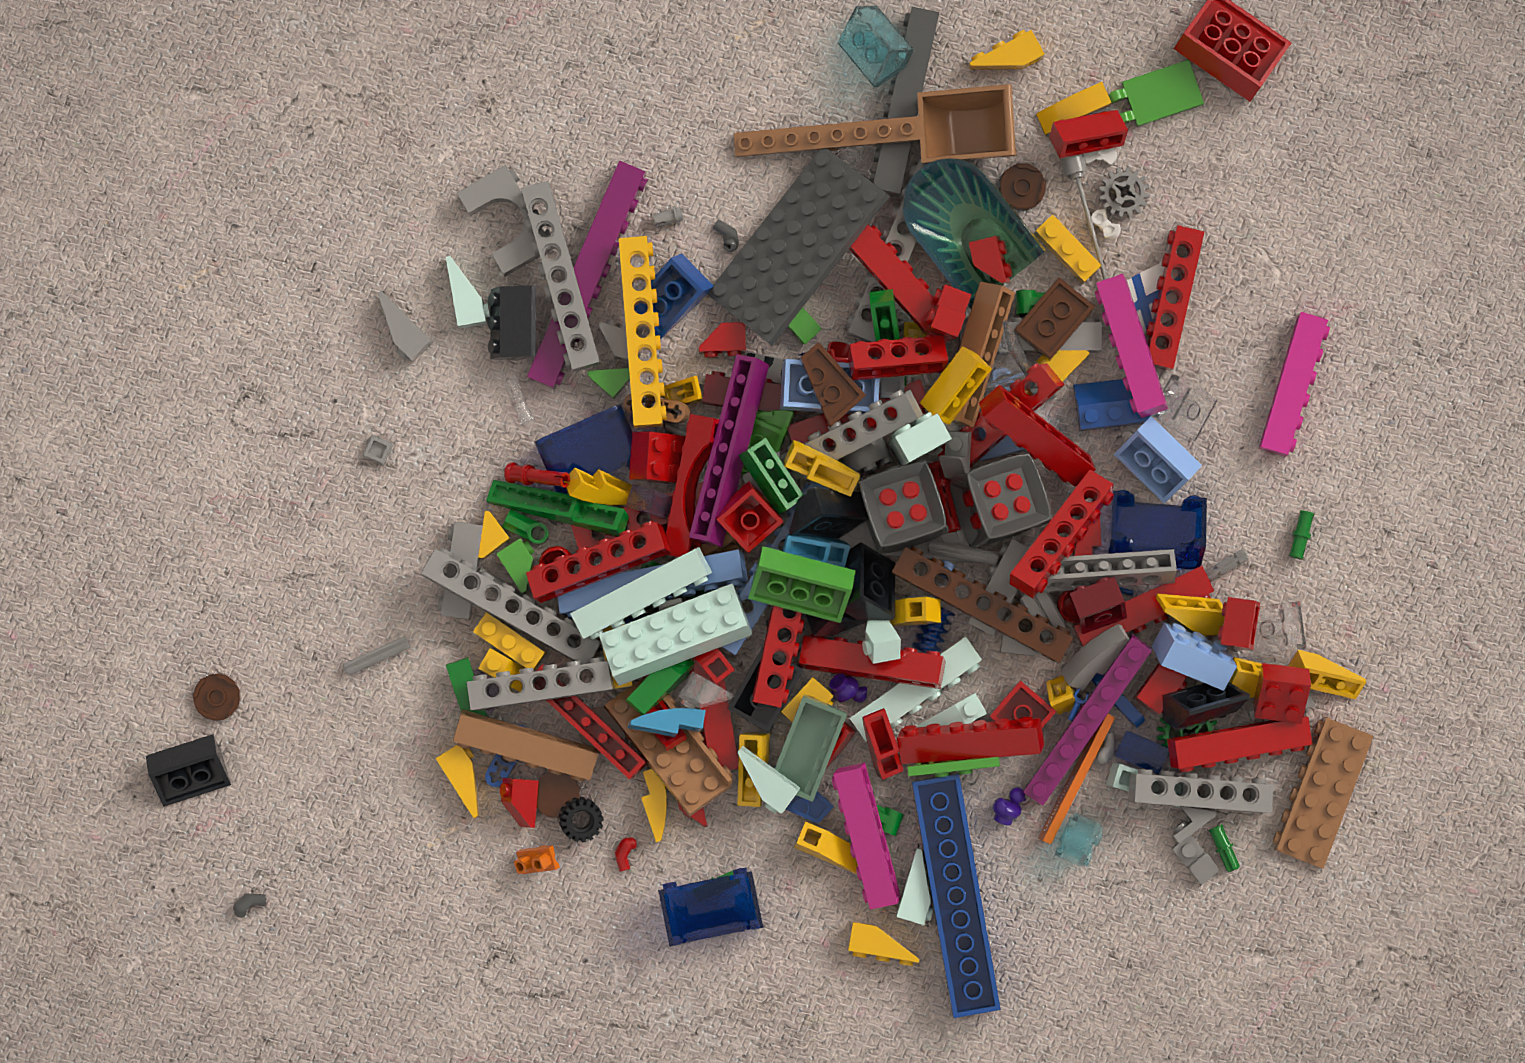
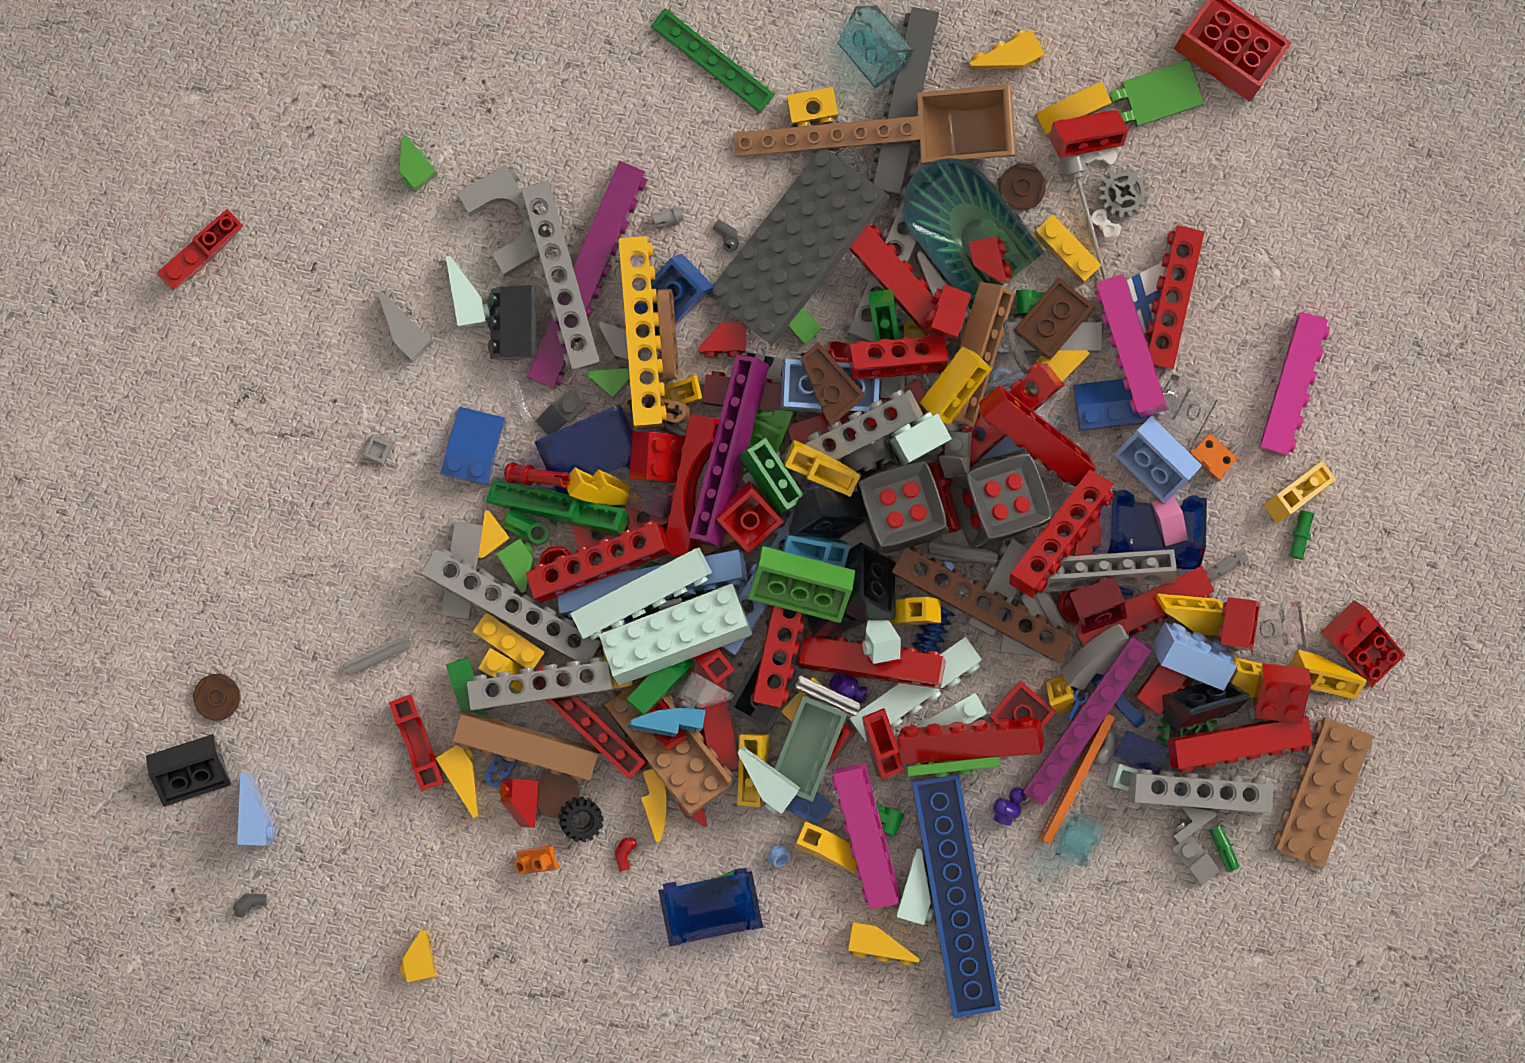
none -> red slope [157,209,243,291]
none -> light blue slope [237,773,276,846]
none -> red arch [389,694,445,792]
none -> bright green slope [399,135,438,192]
none -> yellow slope [399,929,437,983]
none -> blue slope [441,407,505,486]
none -> dark grey slope [536,389,586,439]
none -> green tile [650,8,775,114]
none -> medium nougat beam [657,289,679,379]
none -> light blue plate [768,845,790,867]
none -> yellow brick [787,87,838,127]
none -> light grey axle [794,676,860,716]
none -> light grey slope [915,251,947,297]
none -> bright pink slope [1151,495,1188,547]
none -> orange piece [1189,425,1244,482]
none -> yellow slope [1263,461,1336,523]
none -> red slope [1320,600,1406,687]

